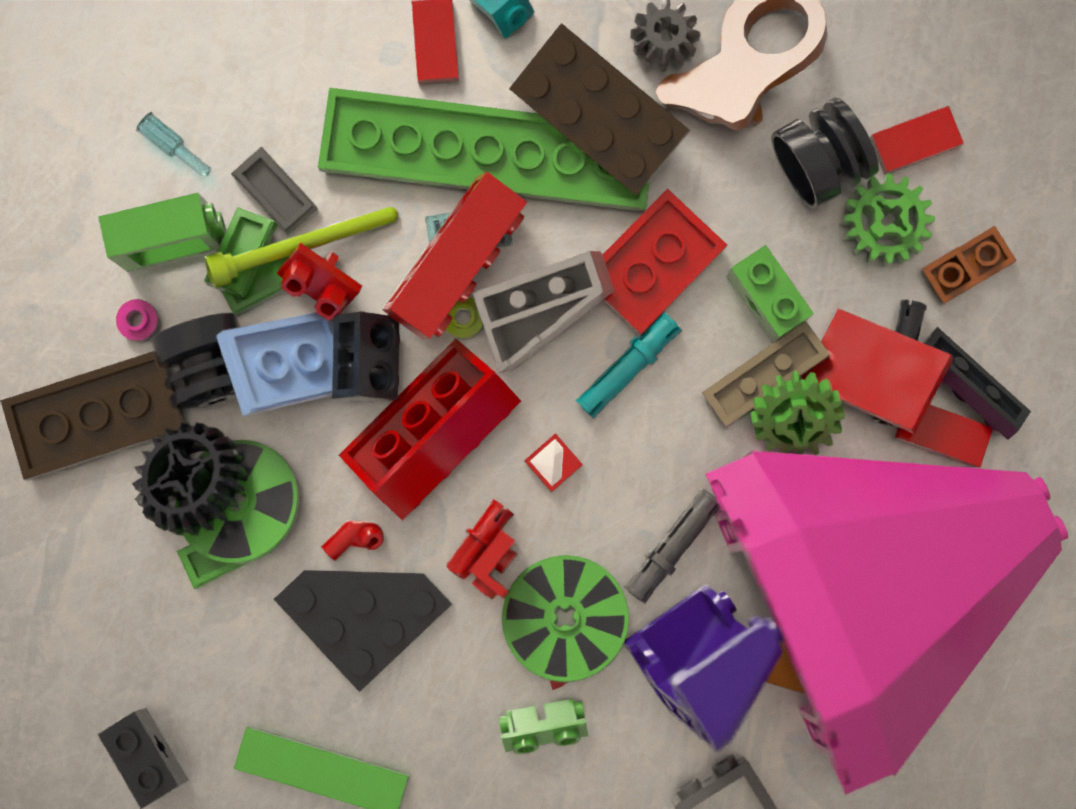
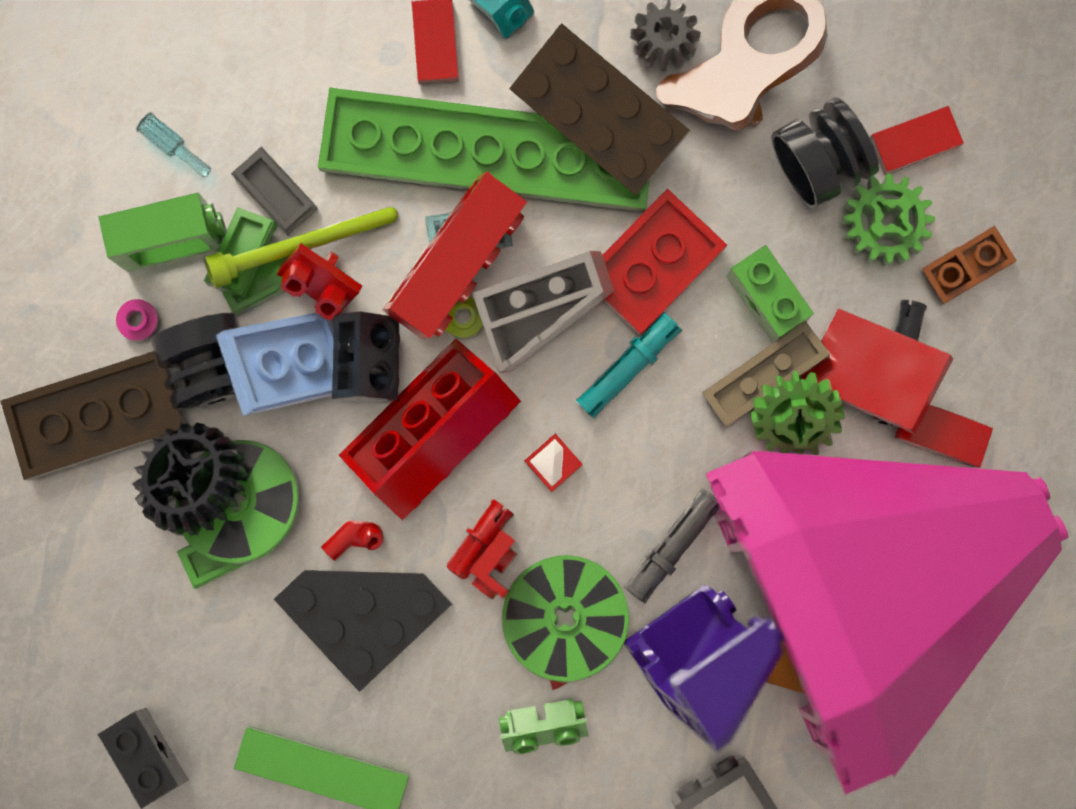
black plate [923,327,1031,440] -> none

